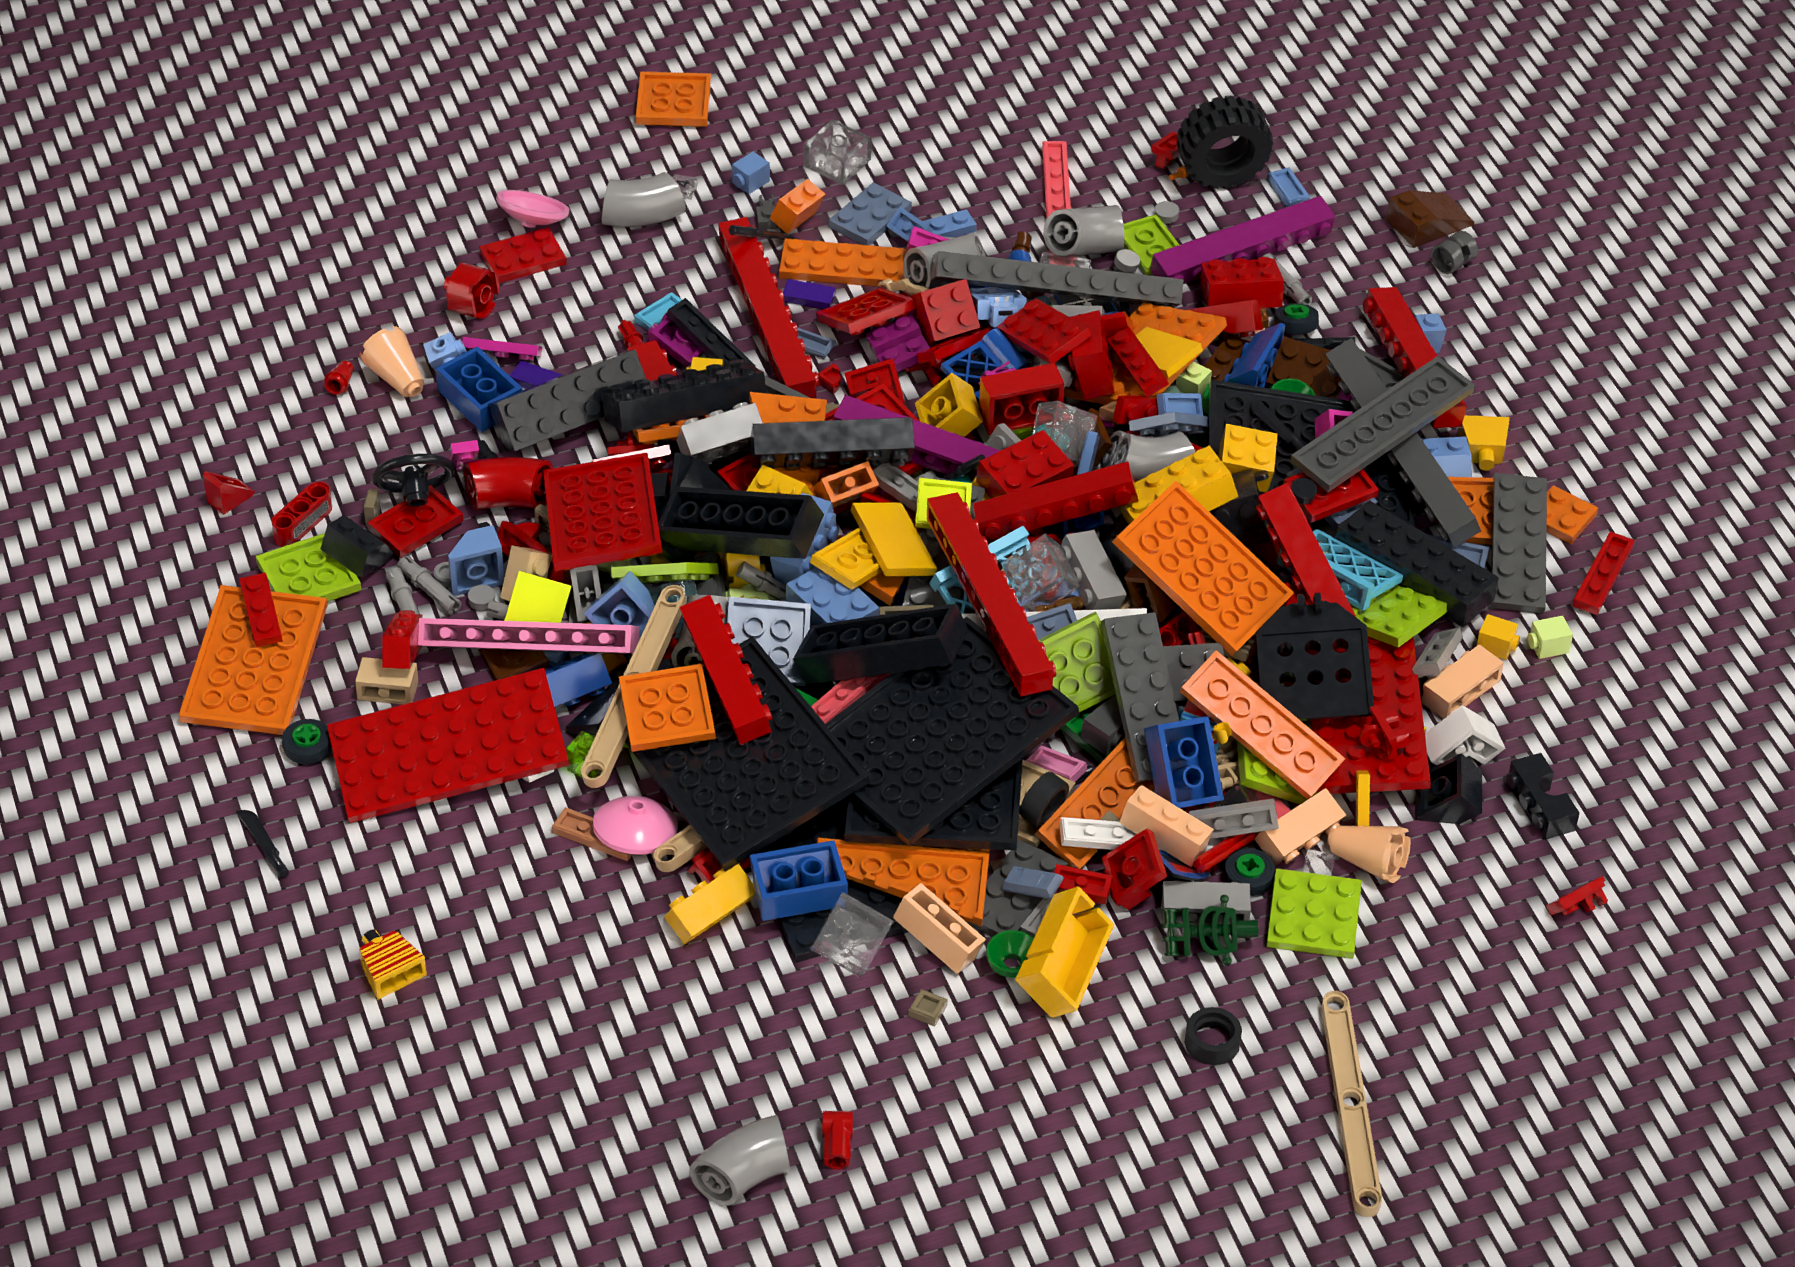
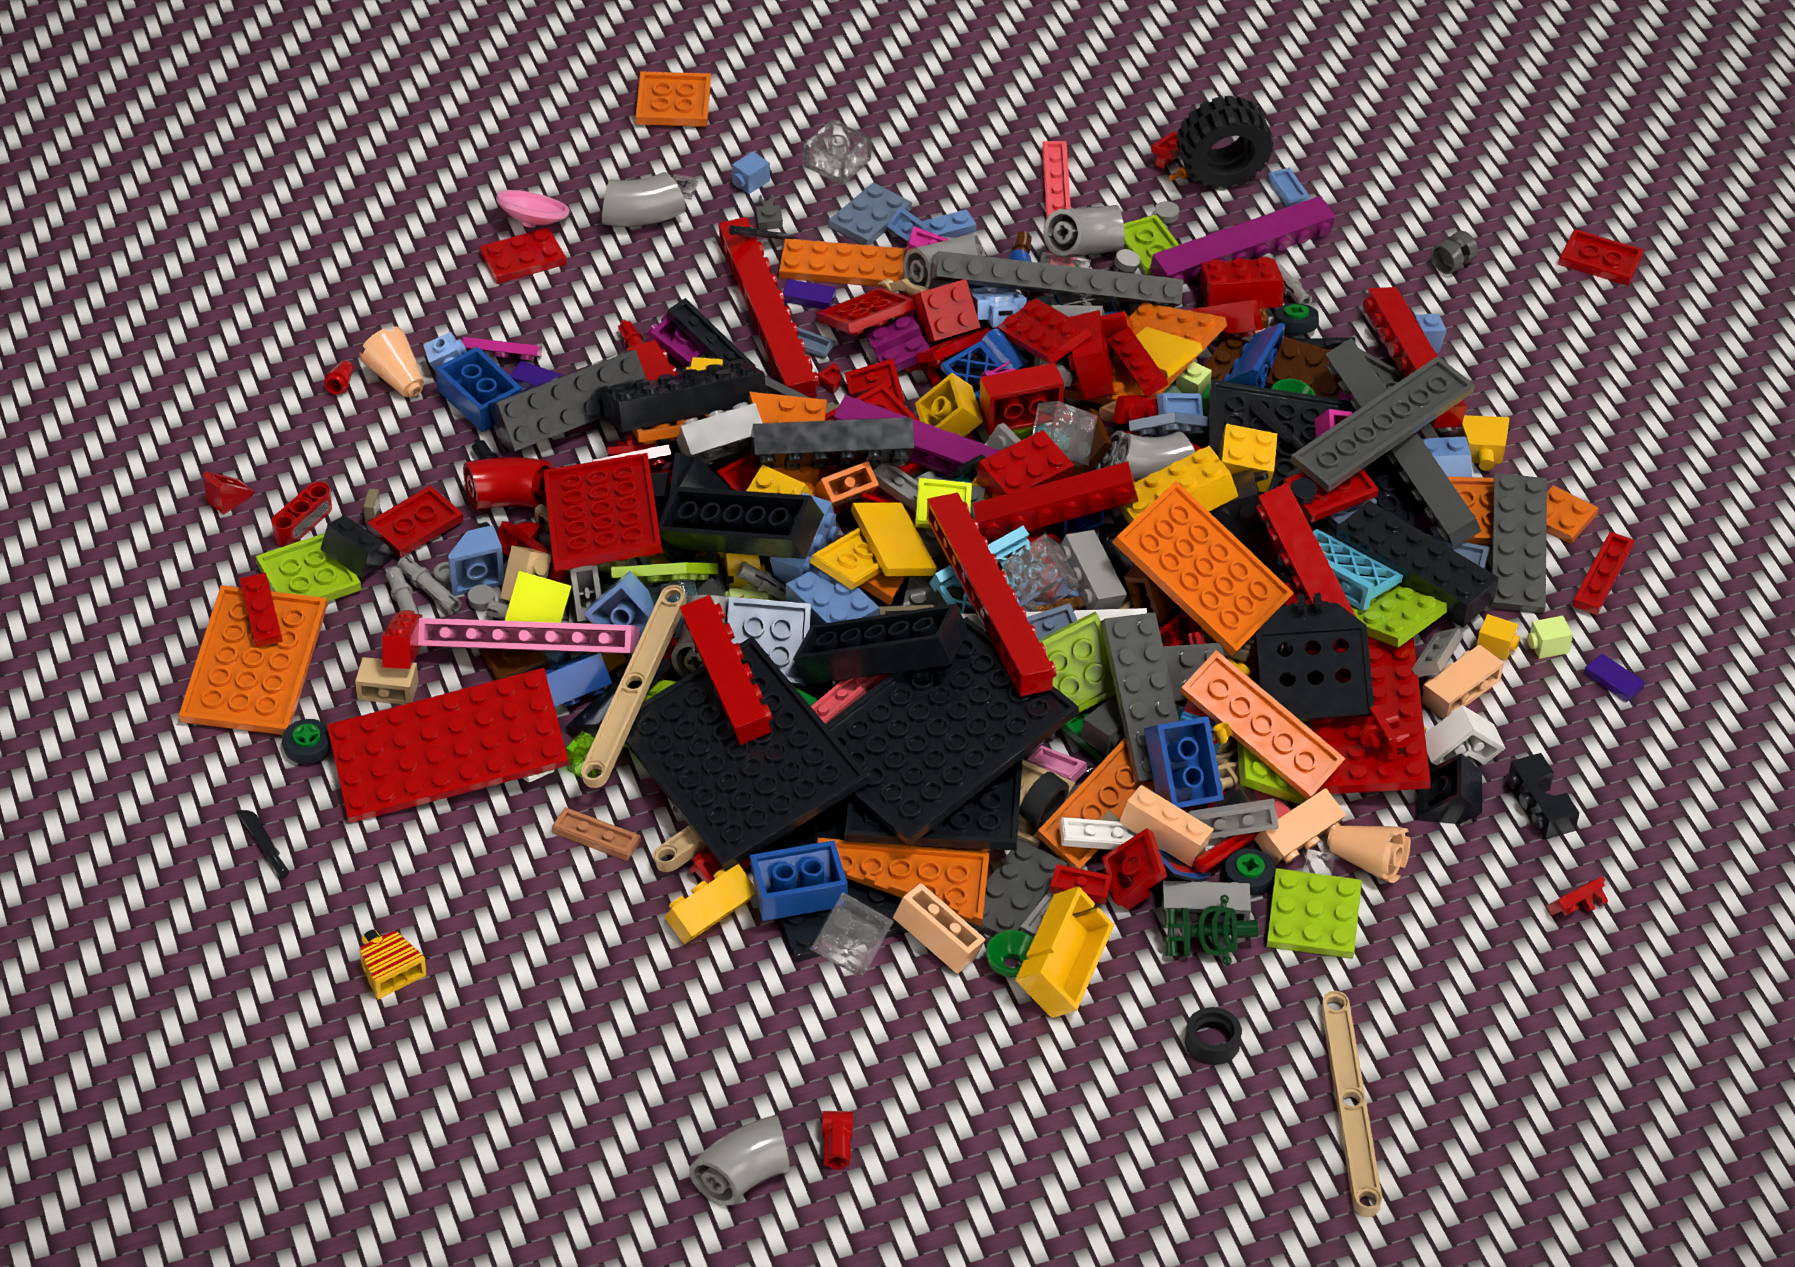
black piece [372,453,455,507] -> none
red brick [443,263,499,319] -> none
dark pink plate [449,440,479,471] -> none
bright pink dish [593,796,678,854] -> none
orange plate [619,664,716,752] -> none
medium azure tile [634,292,682,331] -> none
orange brick [769,179,826,234] -> none
dark tan tile [908,989,948,1027] -> none
sand blue tile [1002,866,1064,899] -> none
medium blue tile [1077,431,1100,475] -> none
yellow tile [1355,771,1370,826] -> none
reddish brown slope [1386,190,1474,248] -> none
none -> red tile [1558,229,1644,286]
none -> dark purple tile [1584,653,1645,702]

